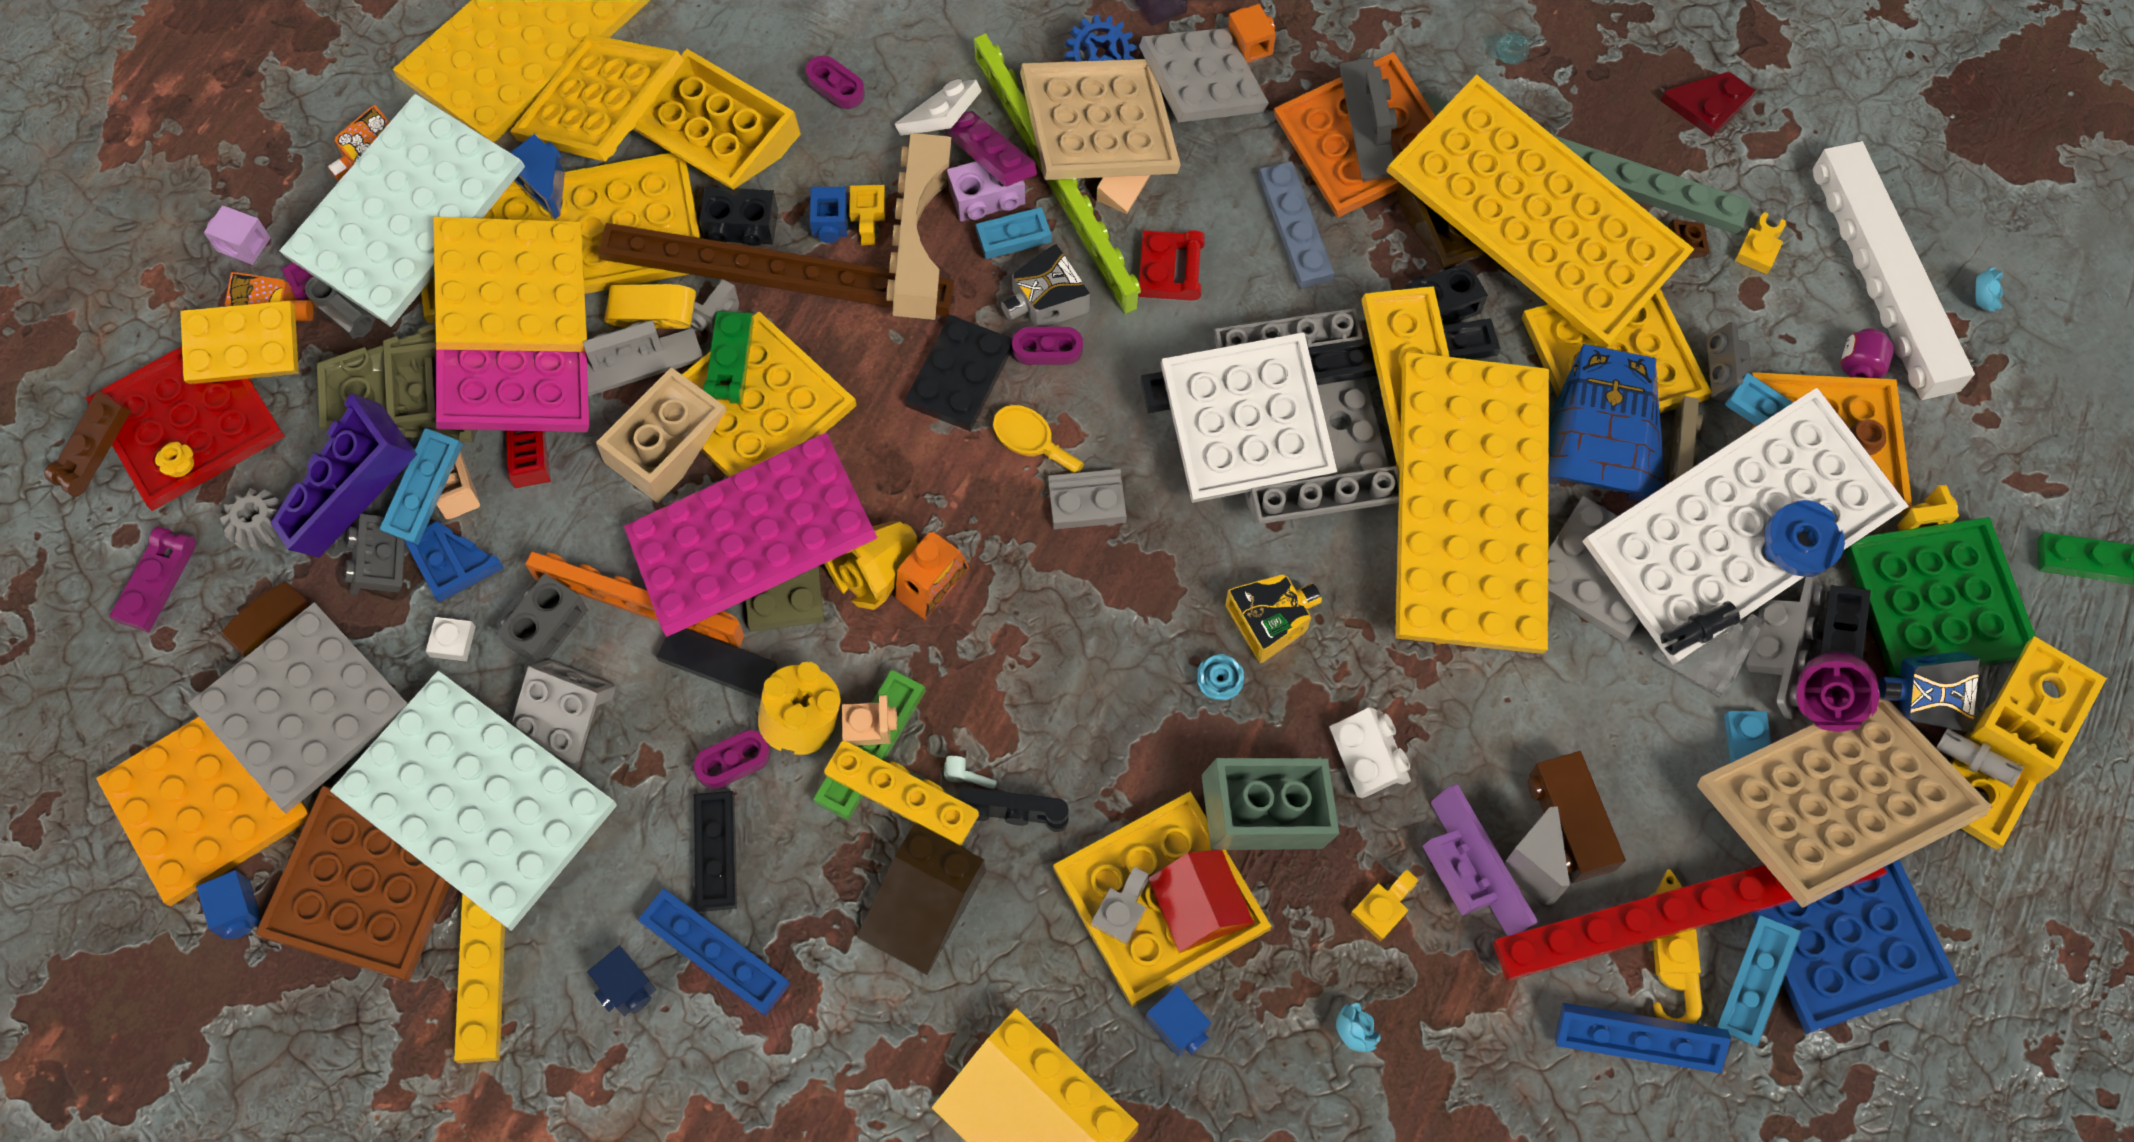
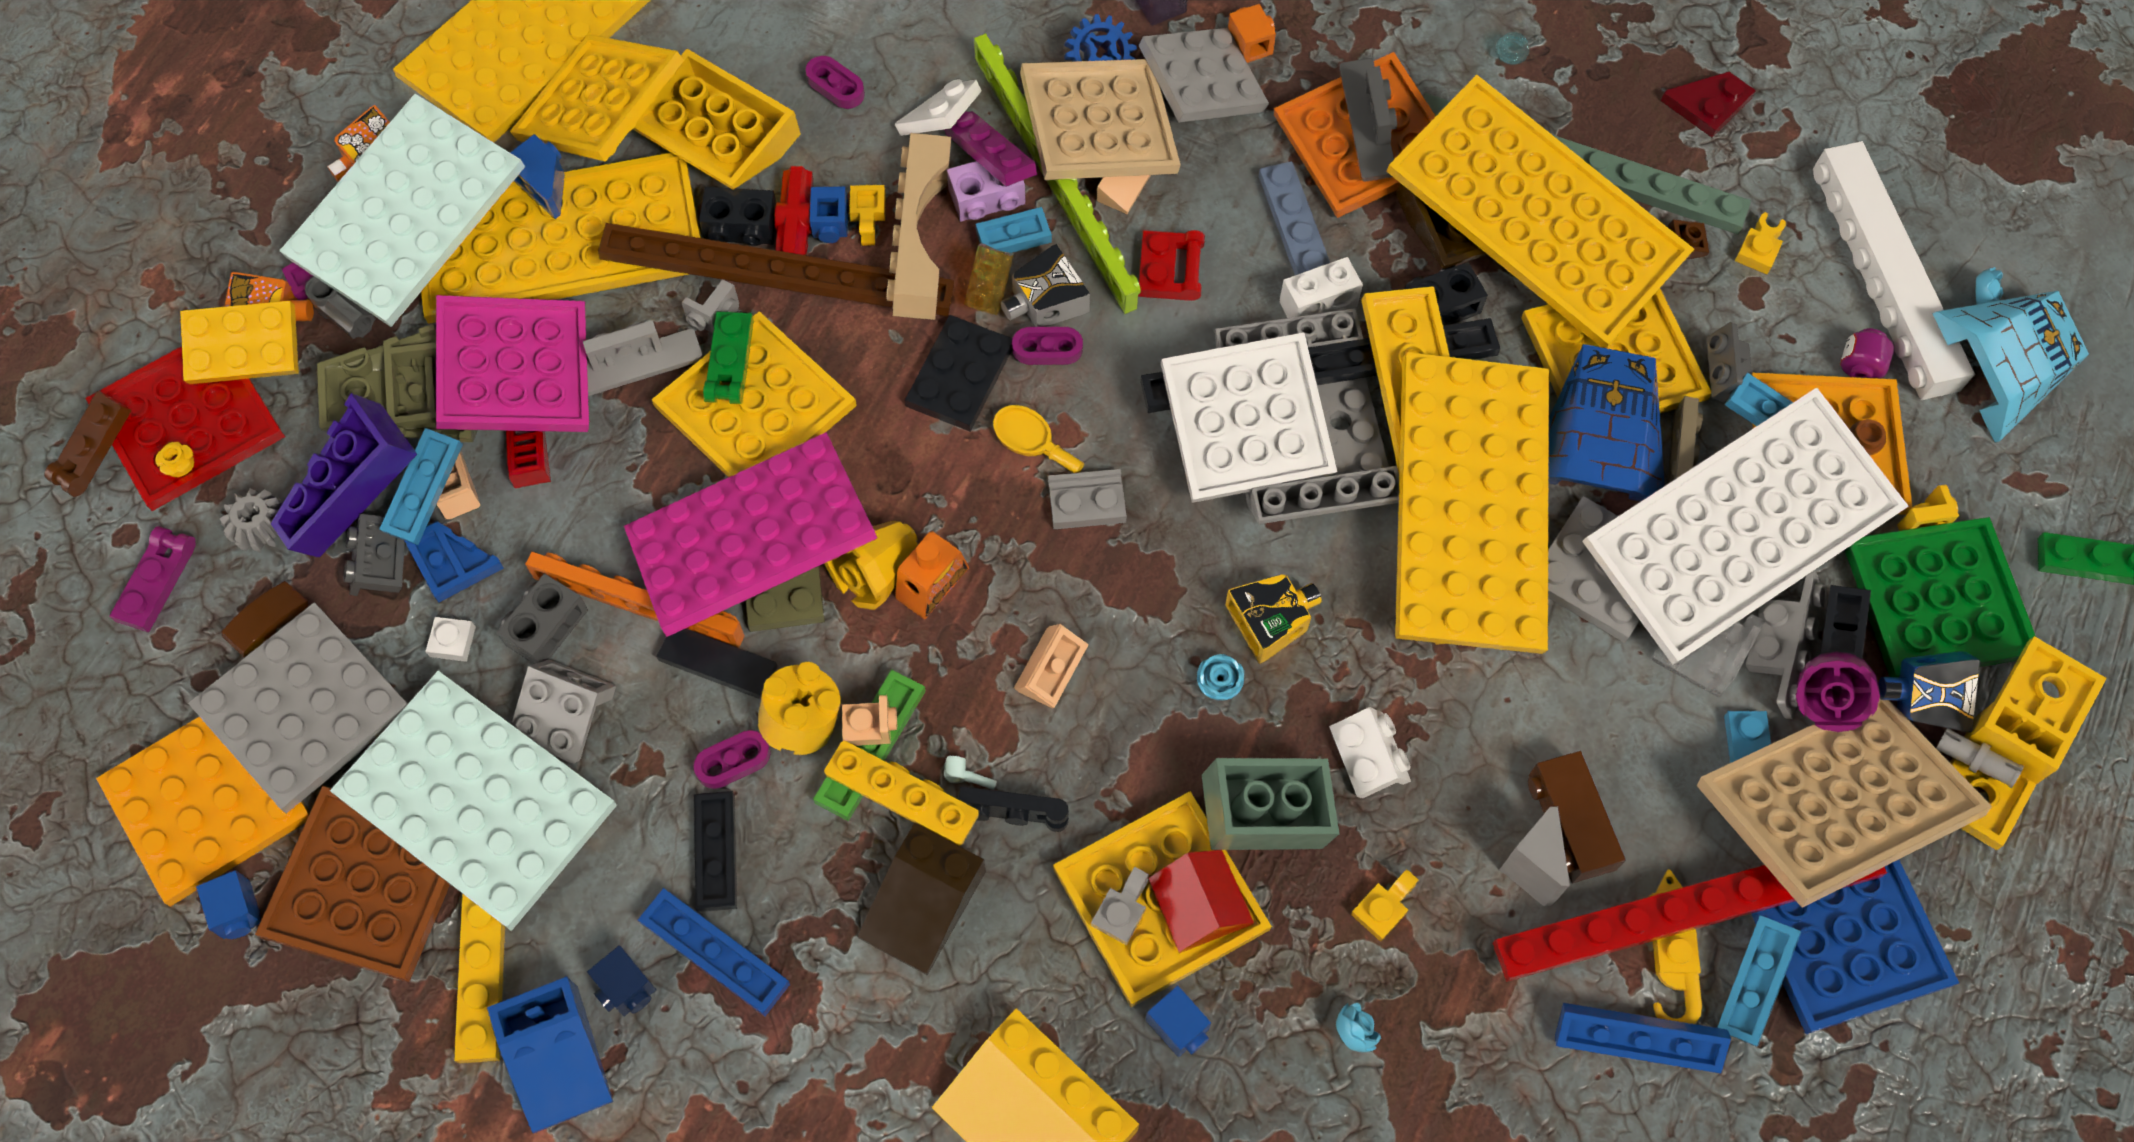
lavender brick [204,205,271,265] -> none
yellow plate [433,217,587,352] -> none
tan slope [596,367,726,503] -> none
yellow beam [604,284,697,329] -> none
medium lavender bracket [1422,784,1537,936] -> none
black pin [1660,601,1740,655] -> none
blue plate [1764,500,1845,577] -> none
none -> blue slope [487,977,613,1134]
none -> red piece [775,166,814,256]
none -> clear yellow hips [964,243,1014,315]
none -> light nougat slope [1014,624,1089,708]
none -> white brick [1279,257,1363,318]
none -> medium azure wedge [1932,291,2089,442]

